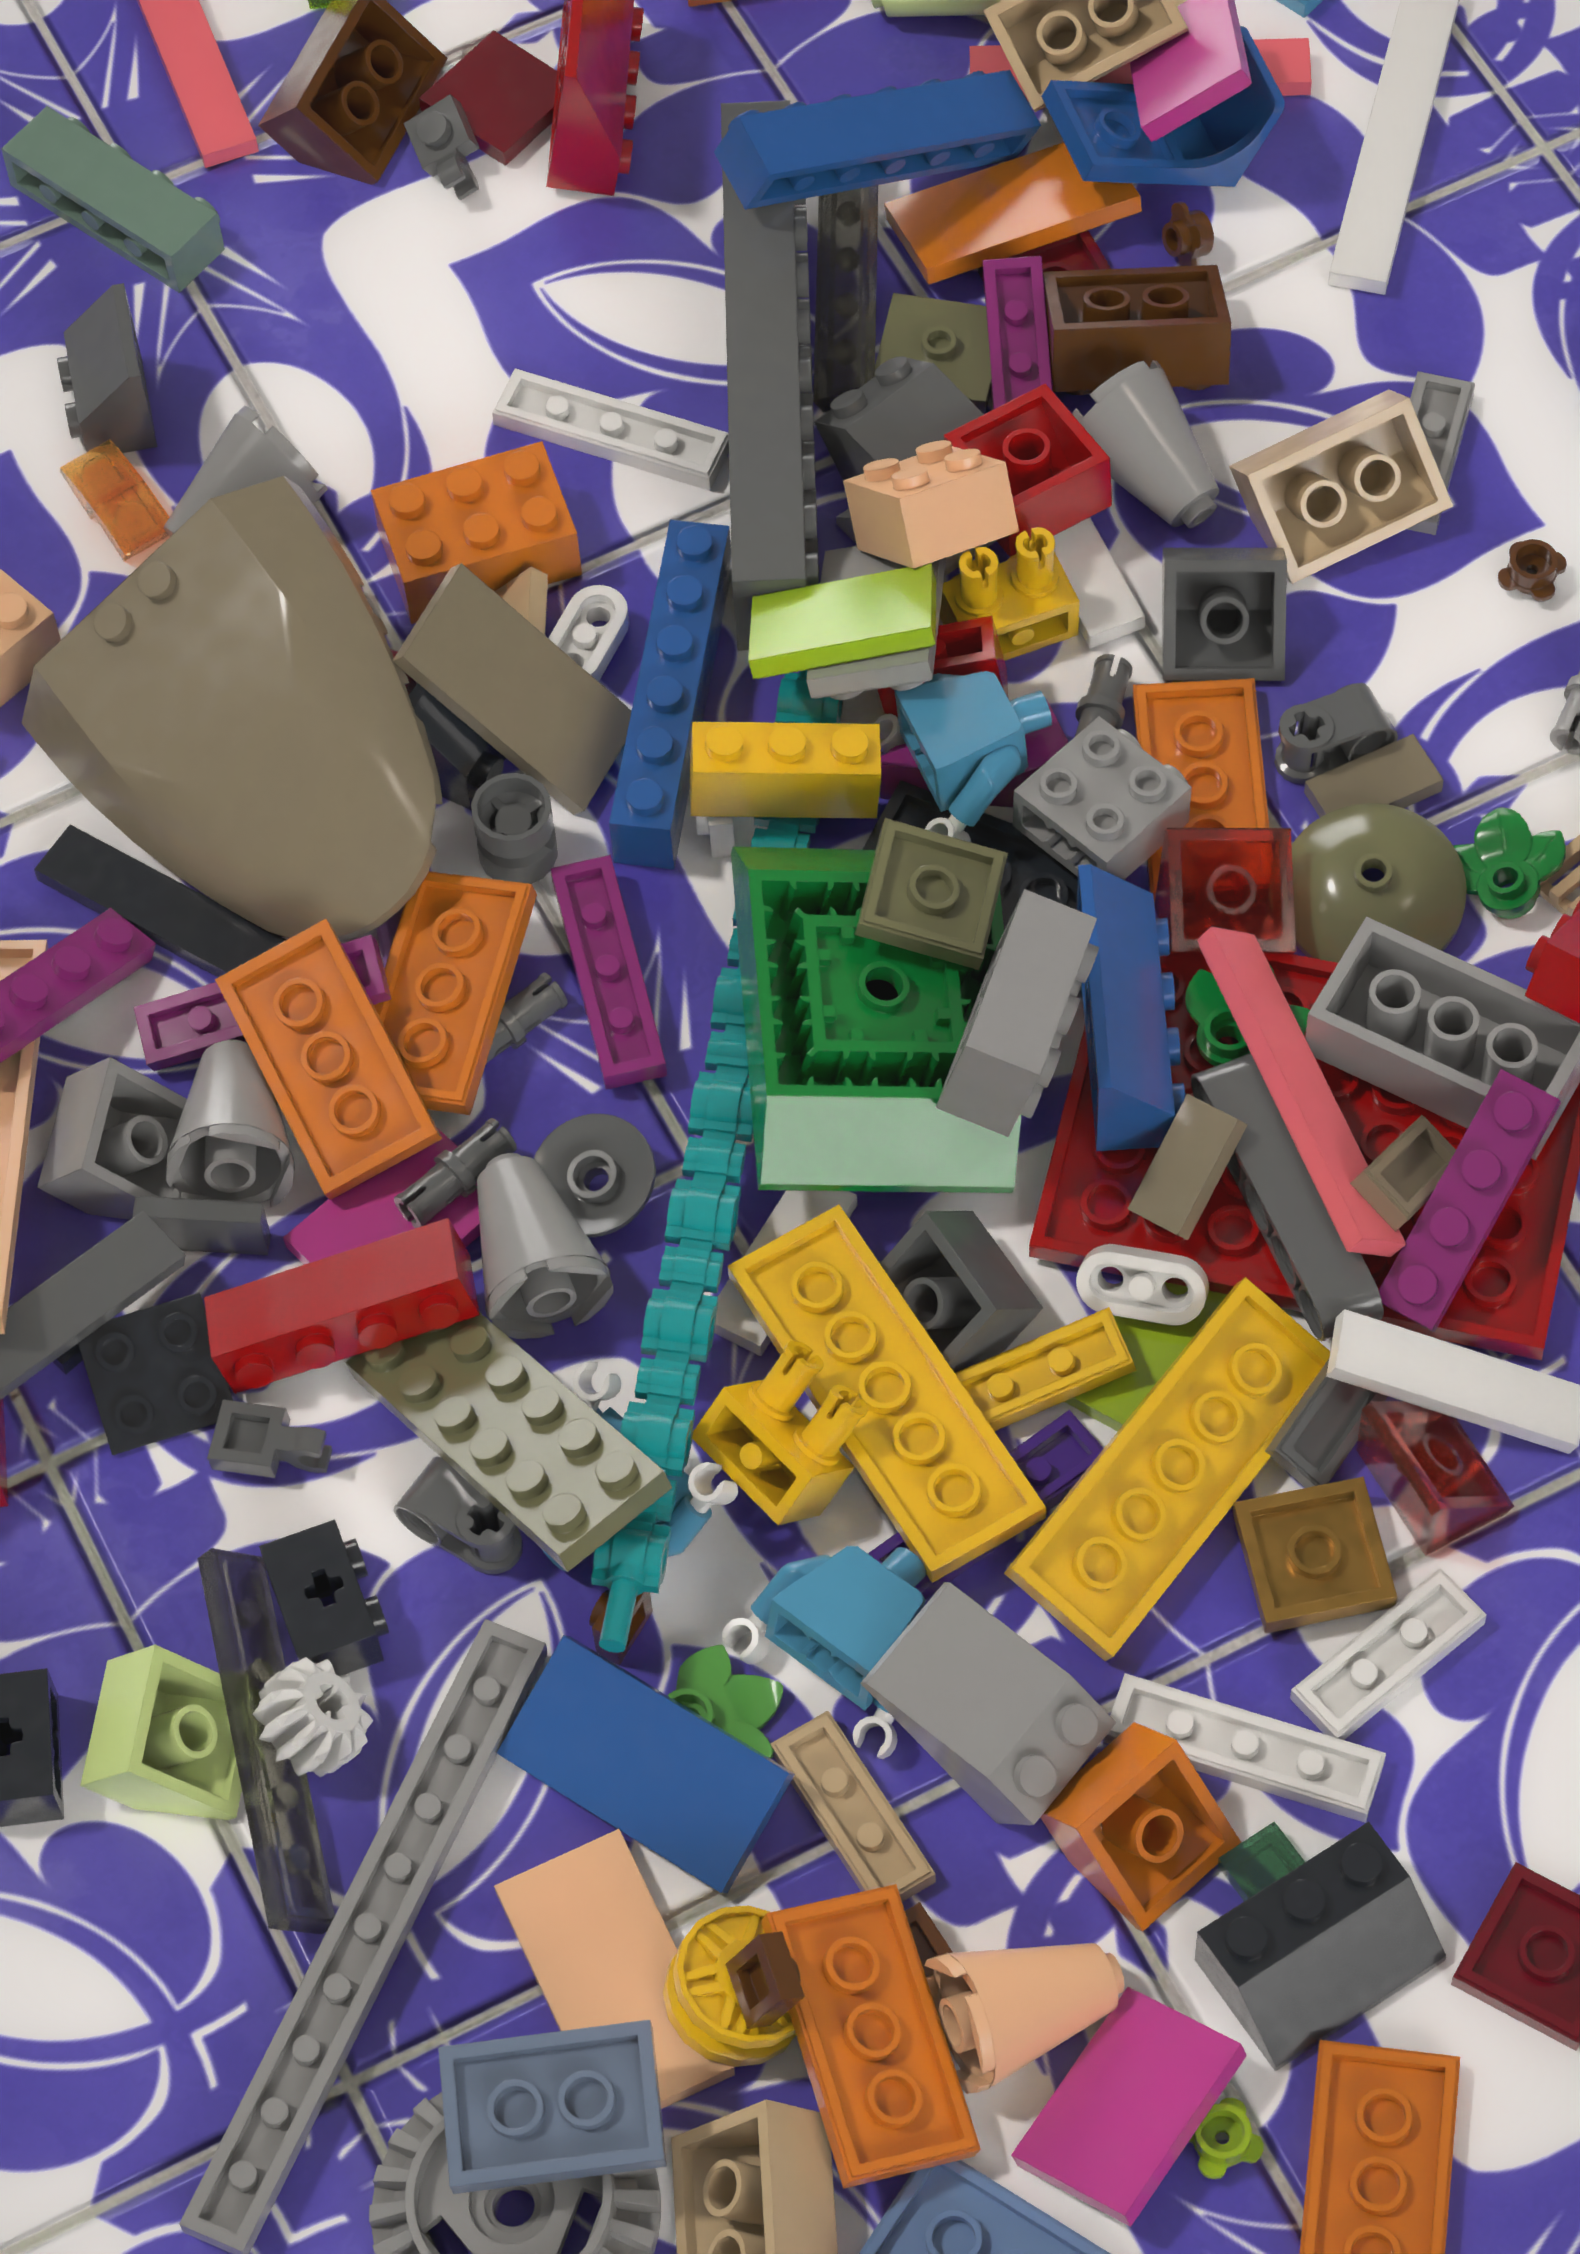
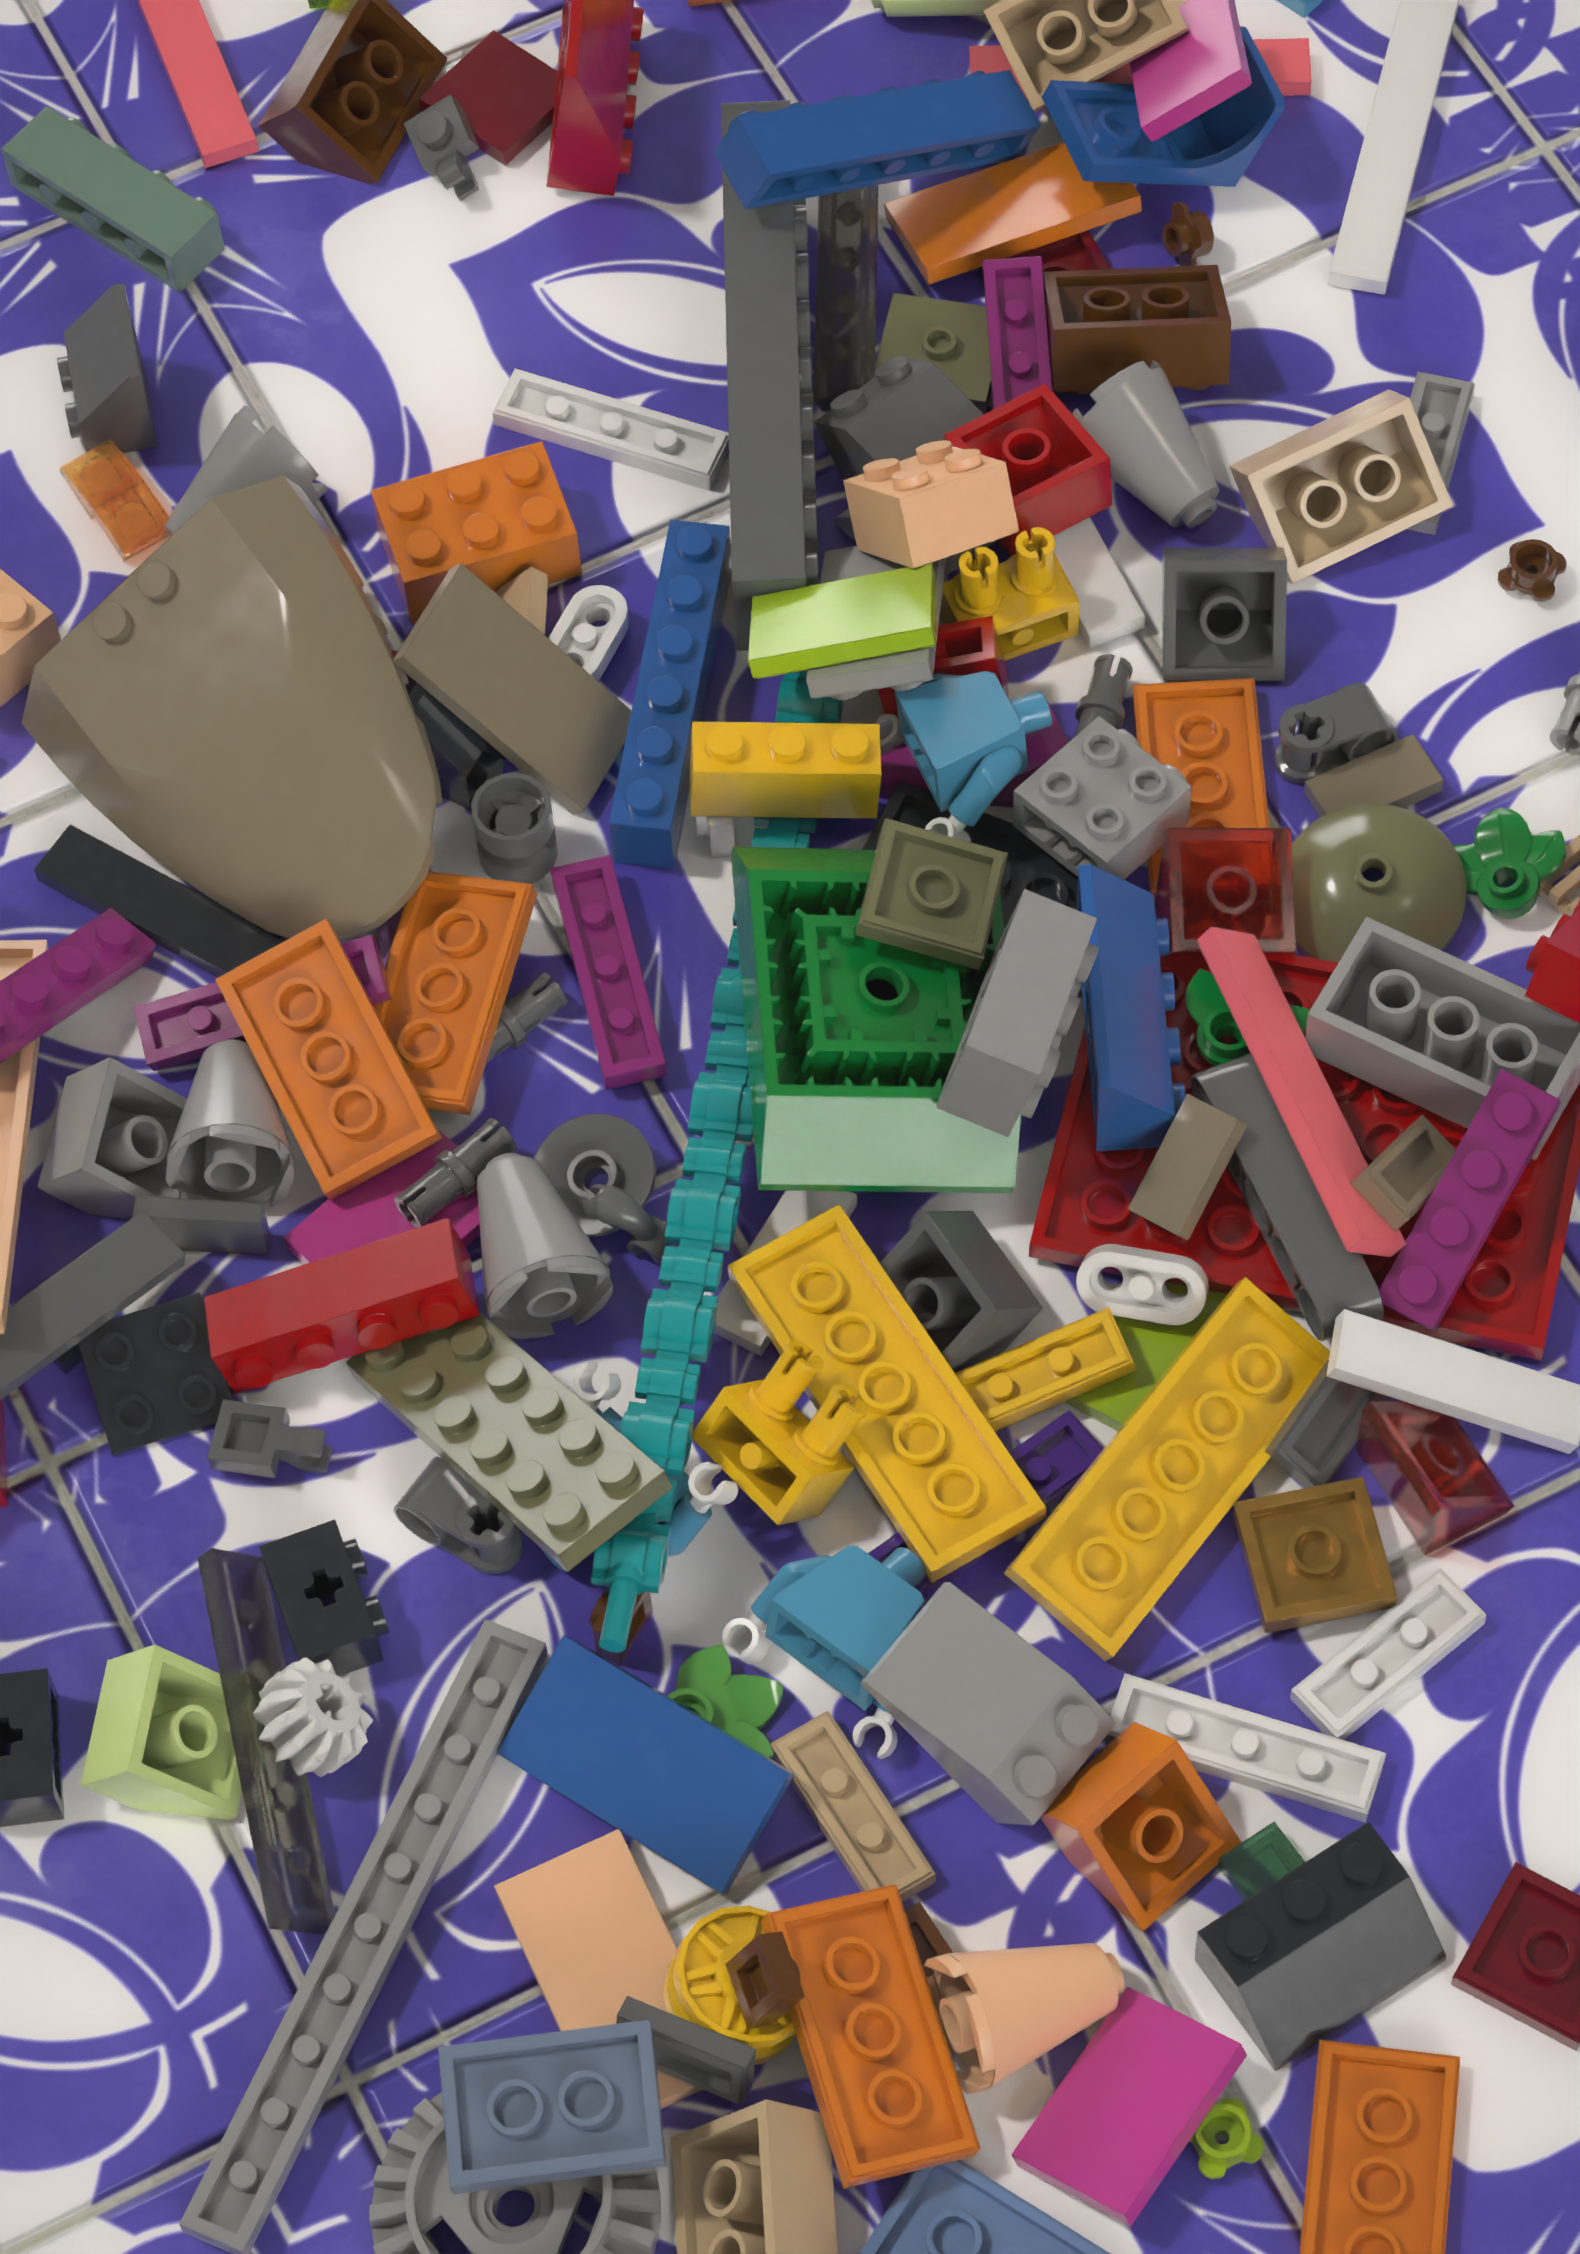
none -> dark grey arm [583,1184,673,1263]
none -> dark grey tile [616,1996,756,2104]

